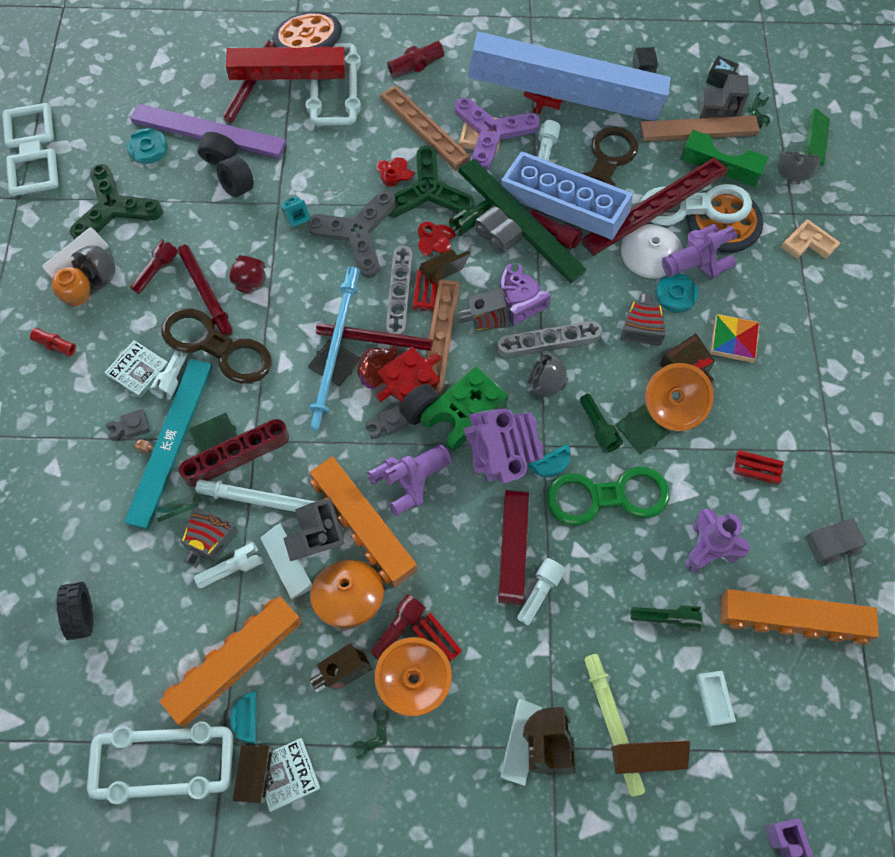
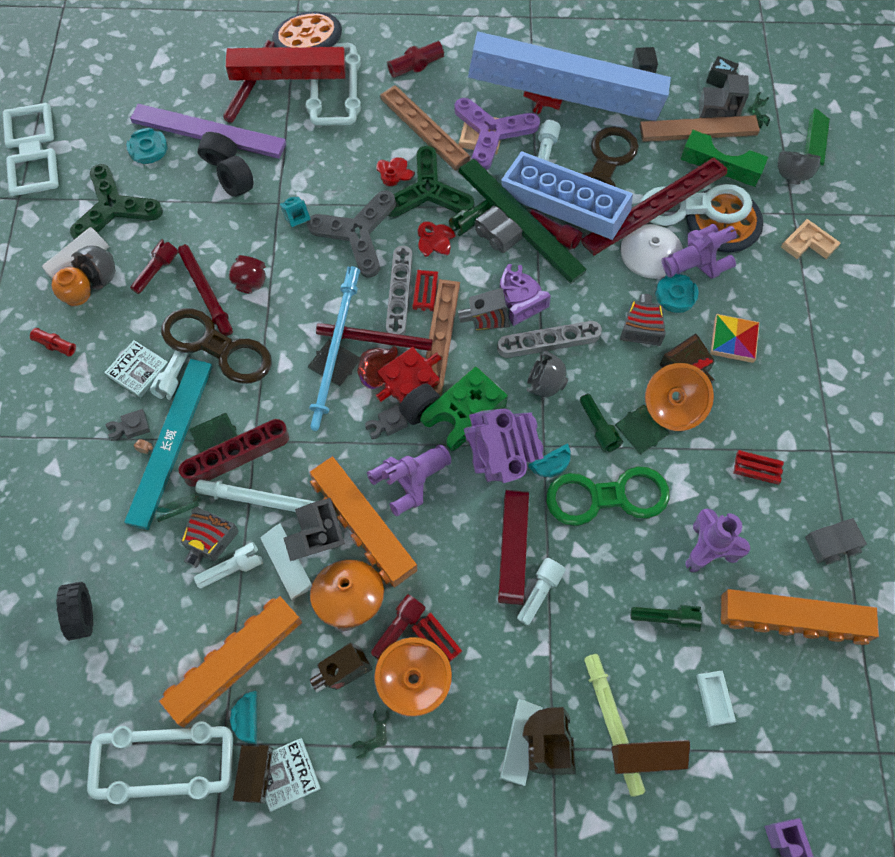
dark brown panel [419,249,470,284] -> none

